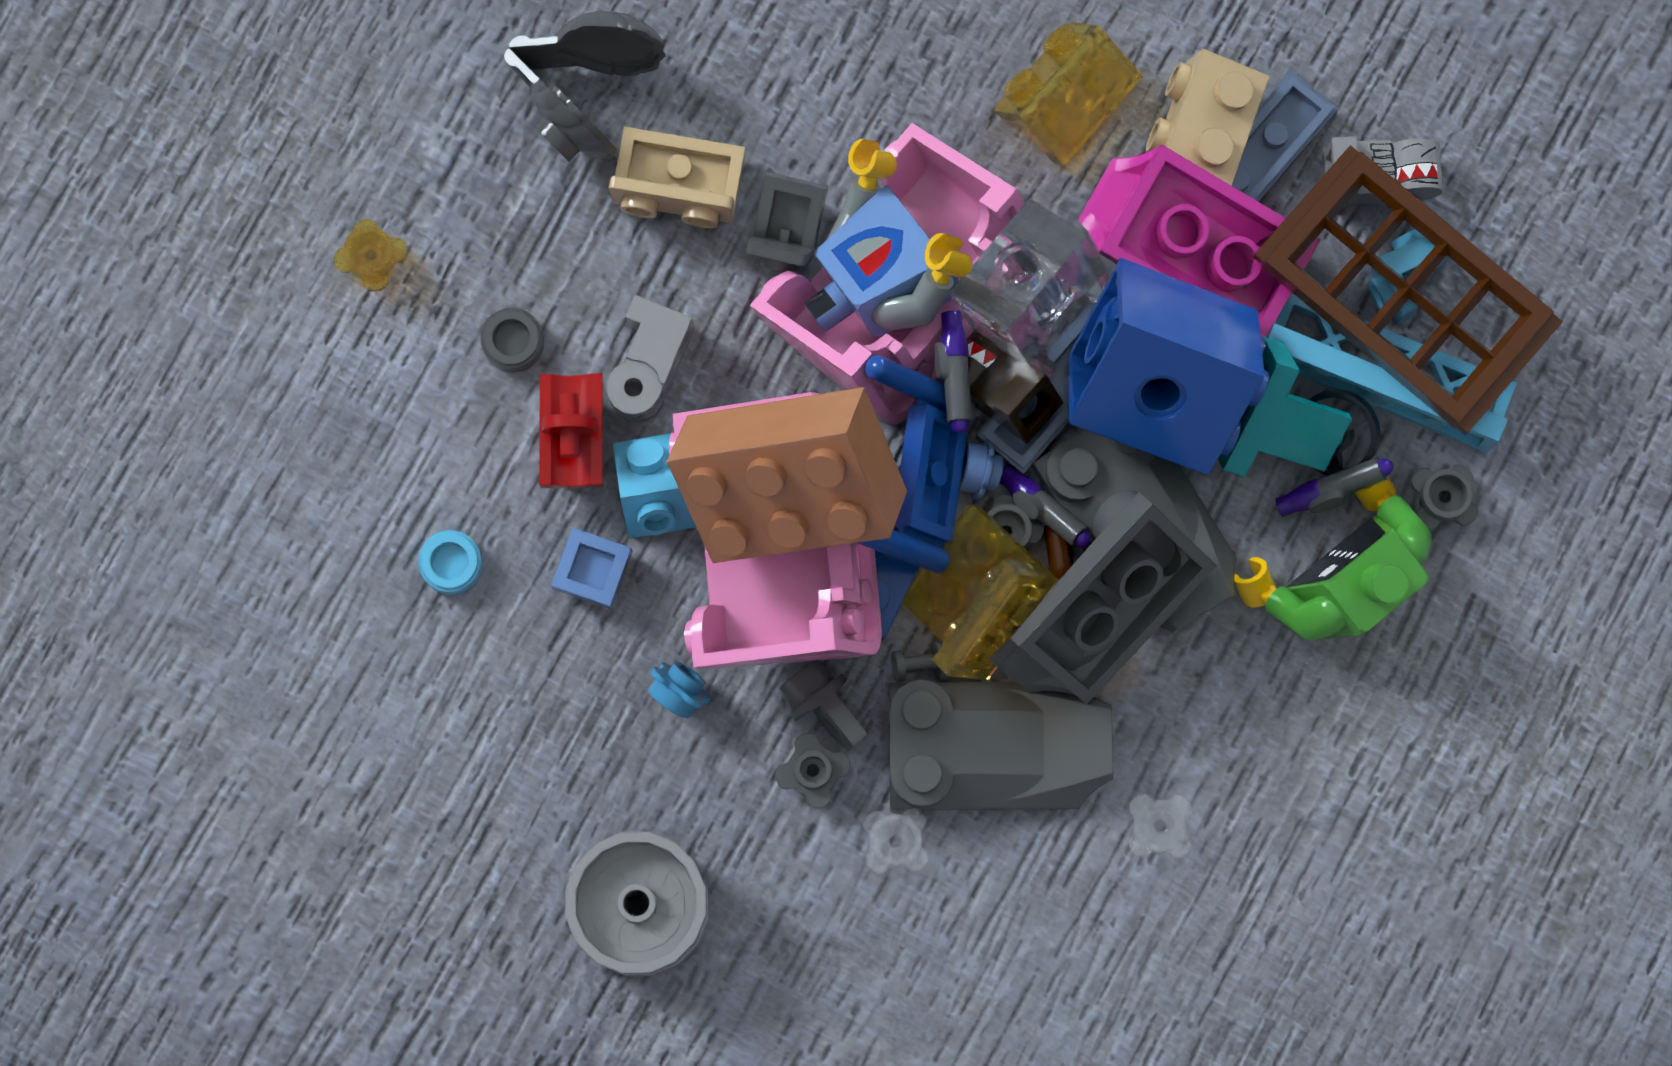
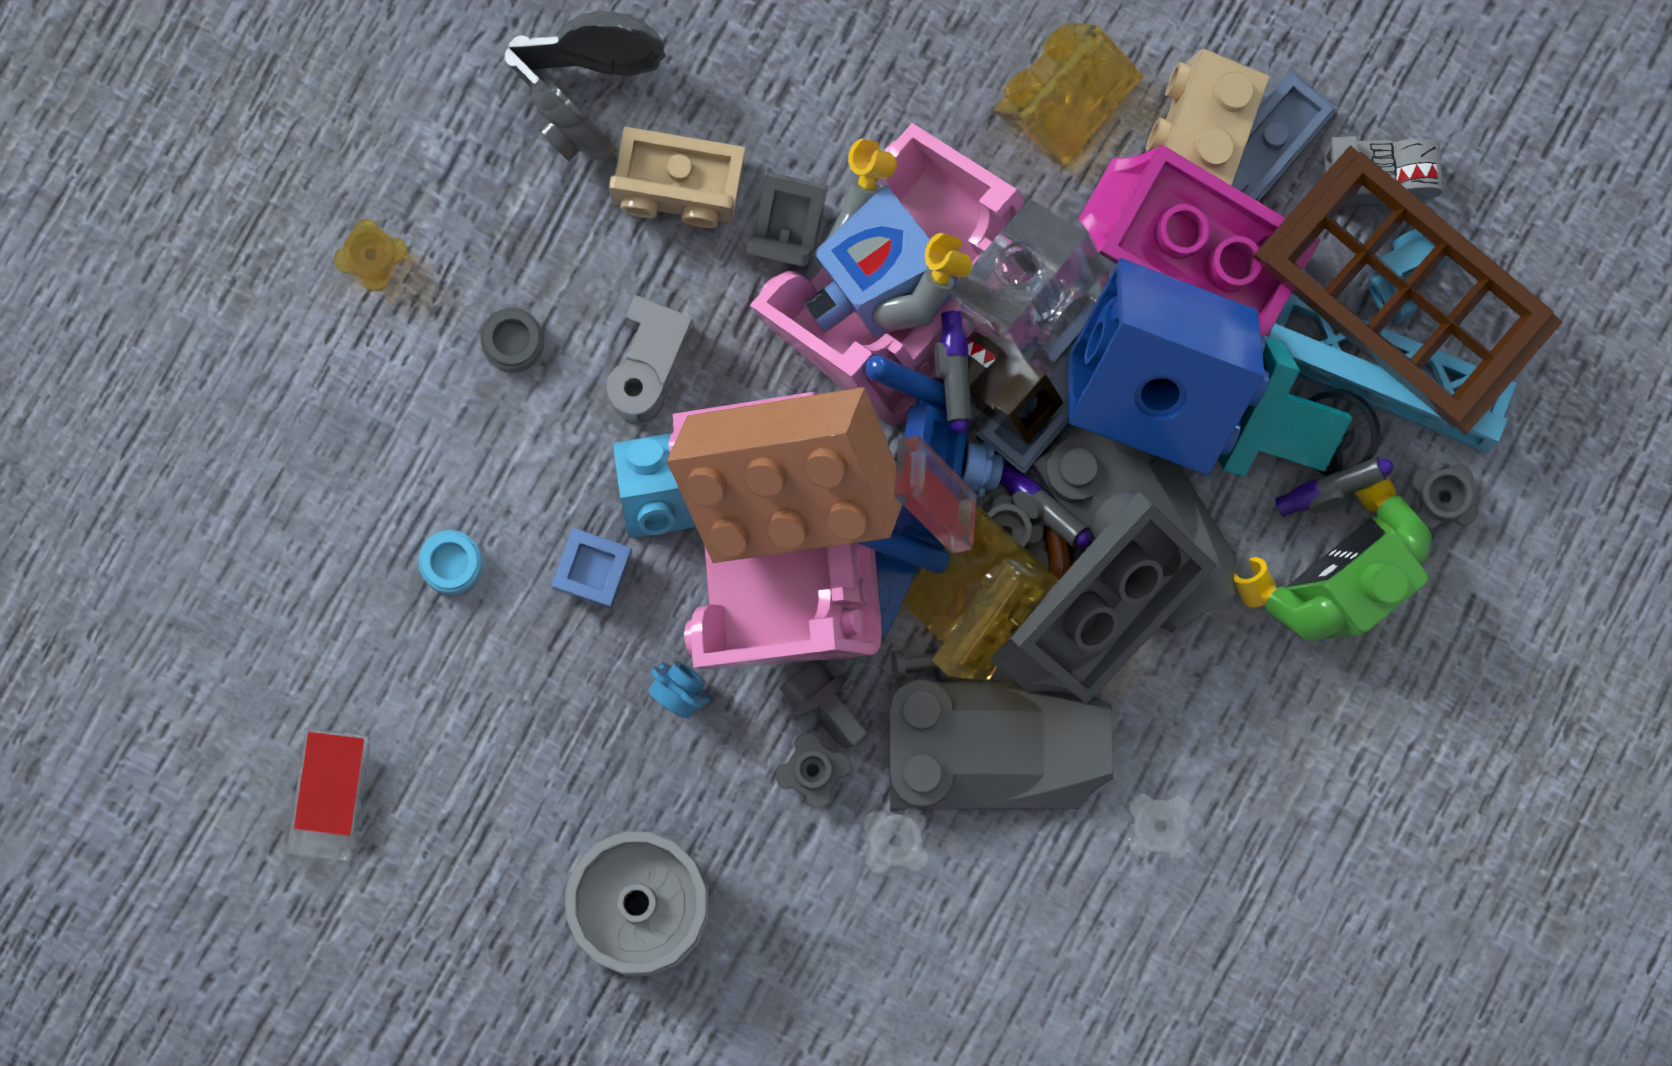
red hips [539,373,604,488] -> none
none -> red tile [287,728,371,863]
none -> clear tile [894,436,976,553]

